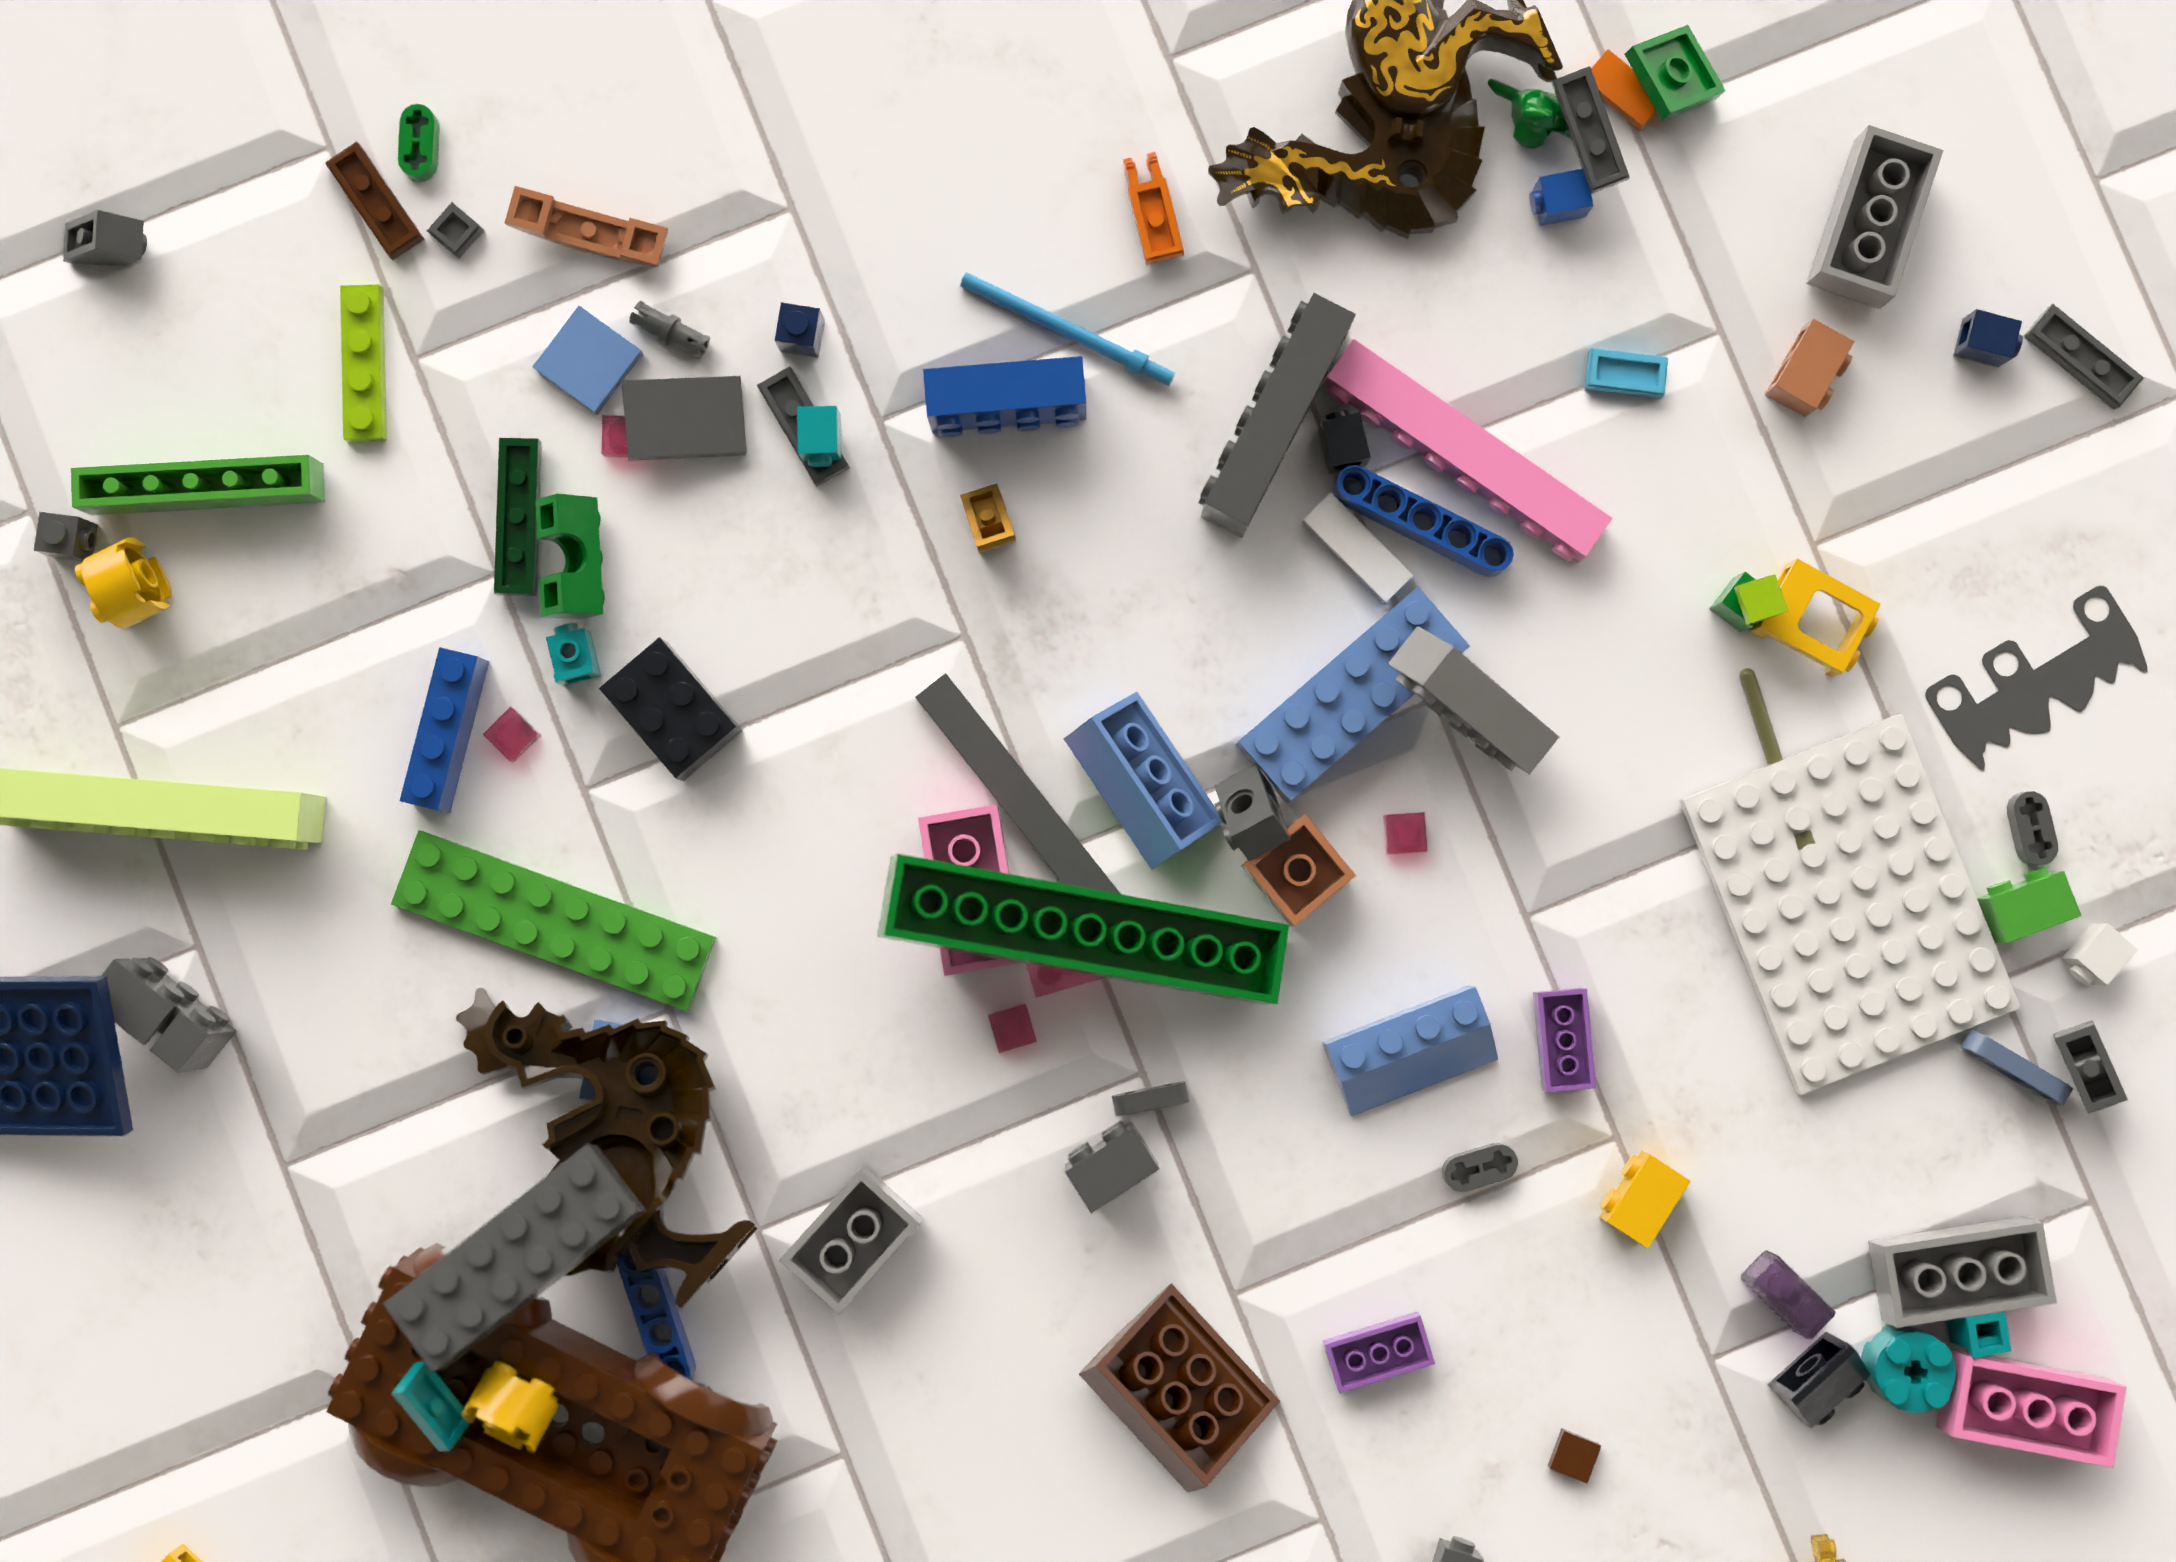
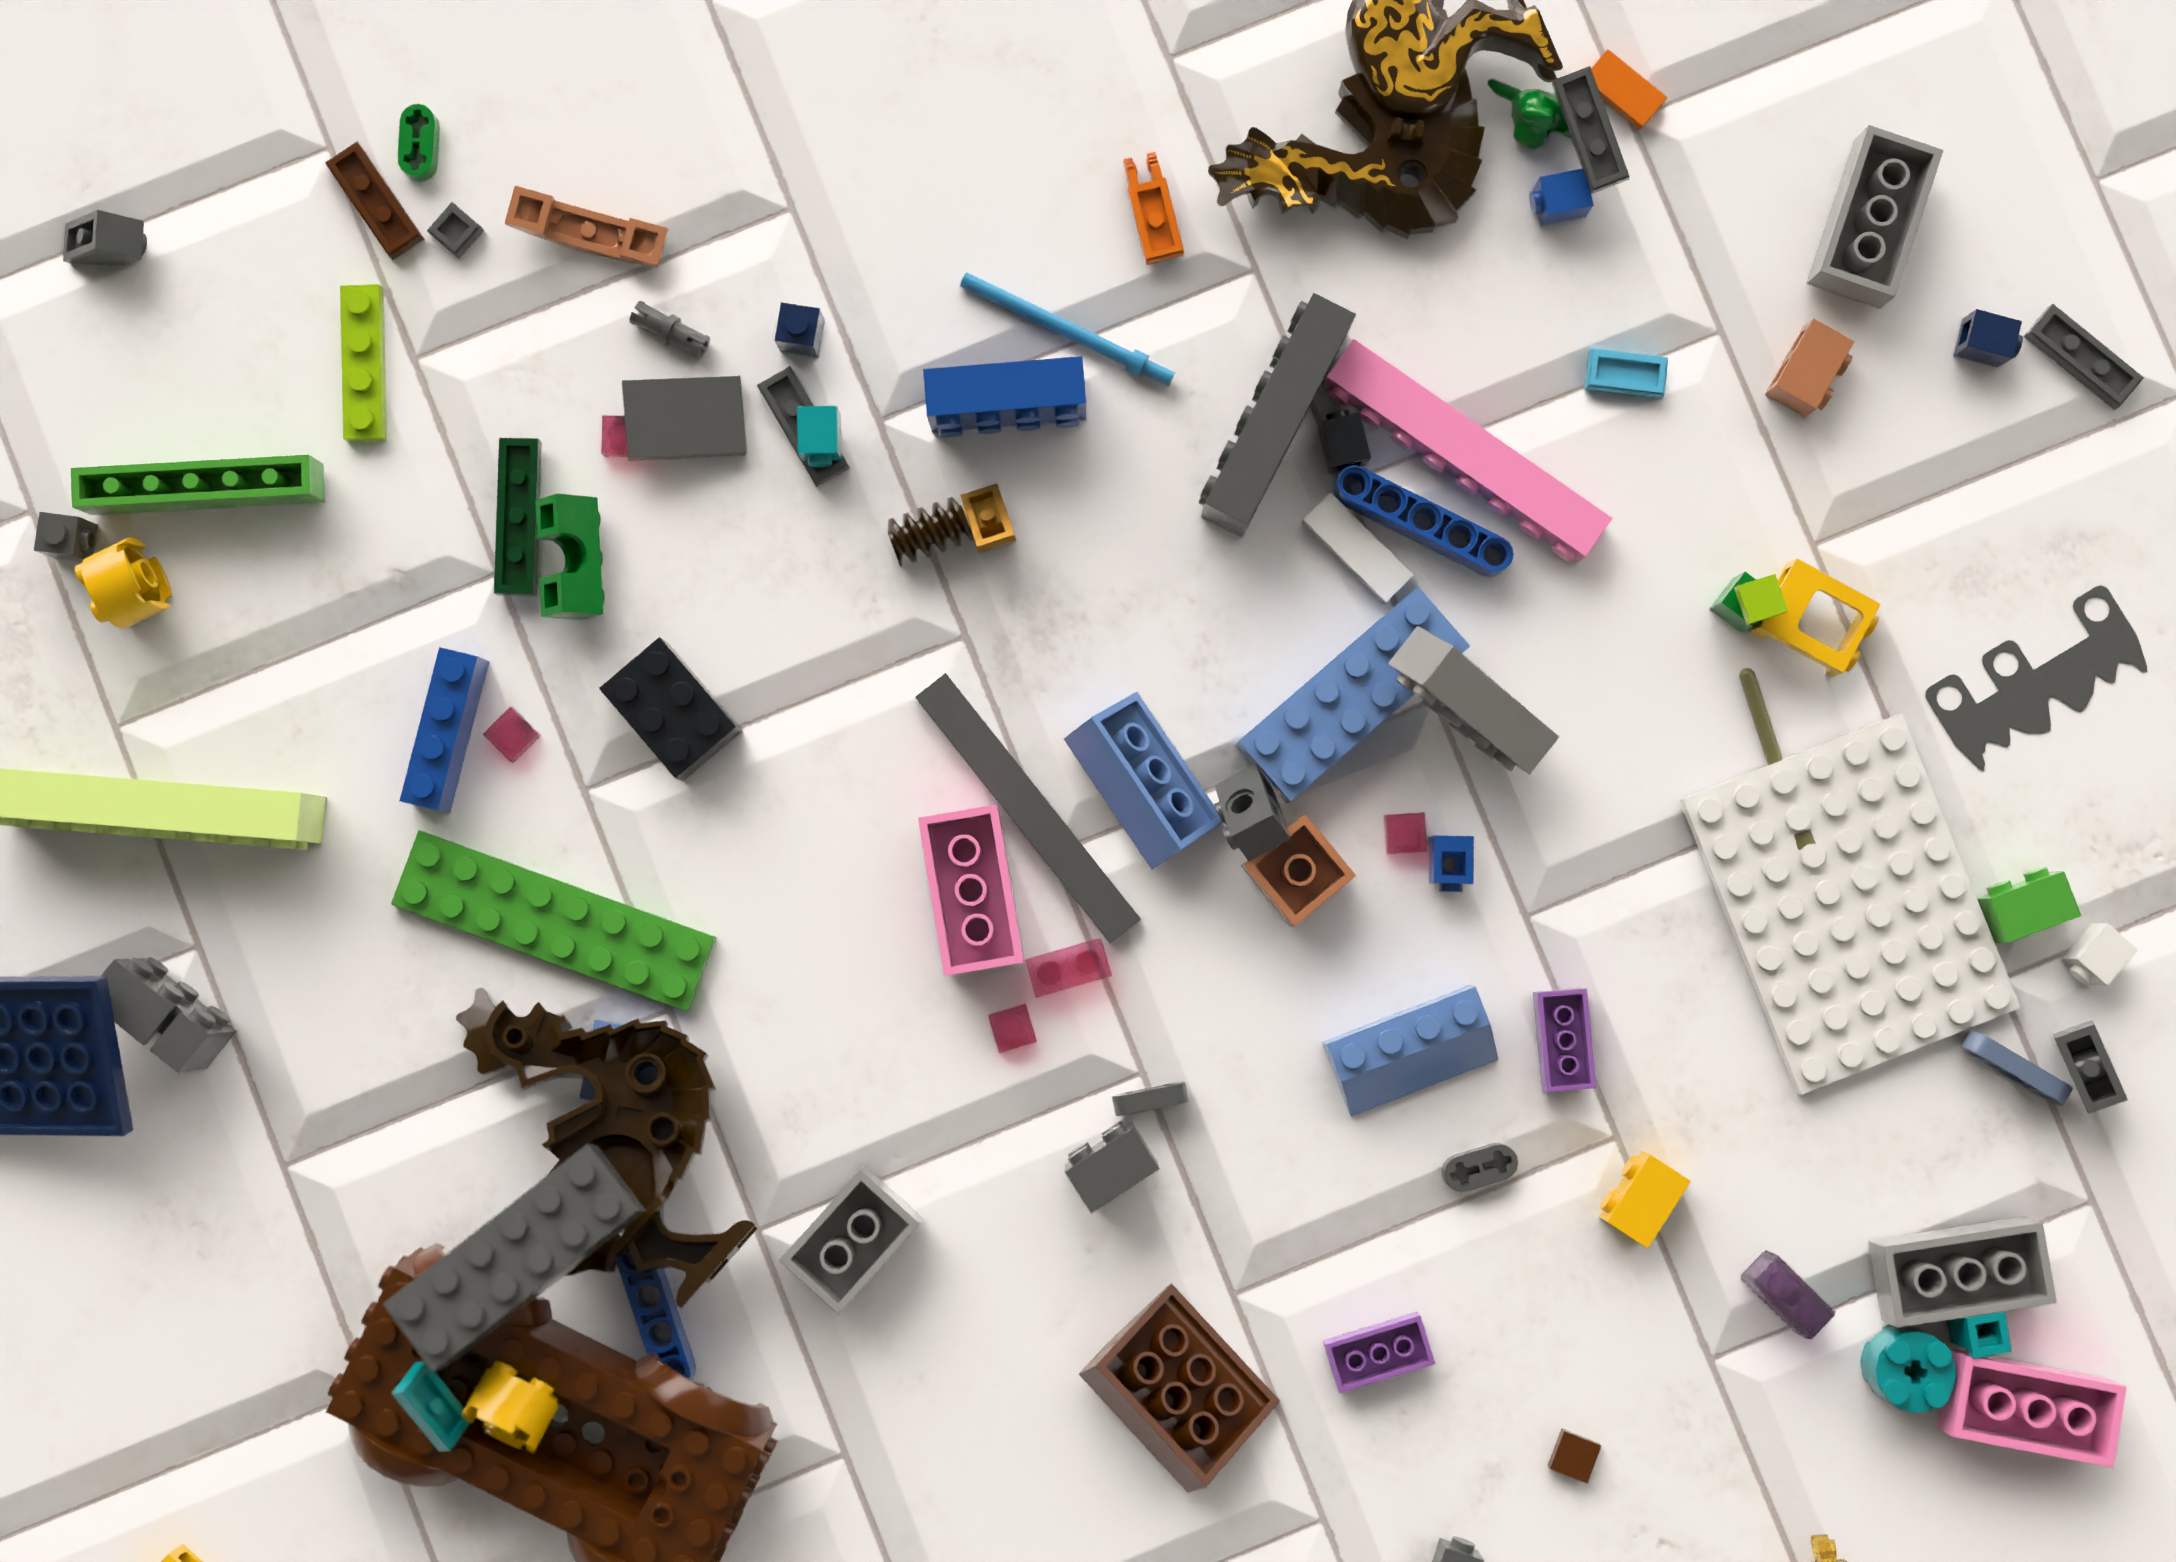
medium blue tile [532,305,643,415] -> none
teal brick [546,623,601,686] -> none
green brick [877,854,1289,1005] -> none
green plate [1624,25,1726,121] -> none
black slope [1768,1332,1871,1429] -> none
dark grey beam [2007,791,2058,865] -> none
none -> dark brown piece [887,497,974,567]
none -> blue brick [1428,835,1474,892]

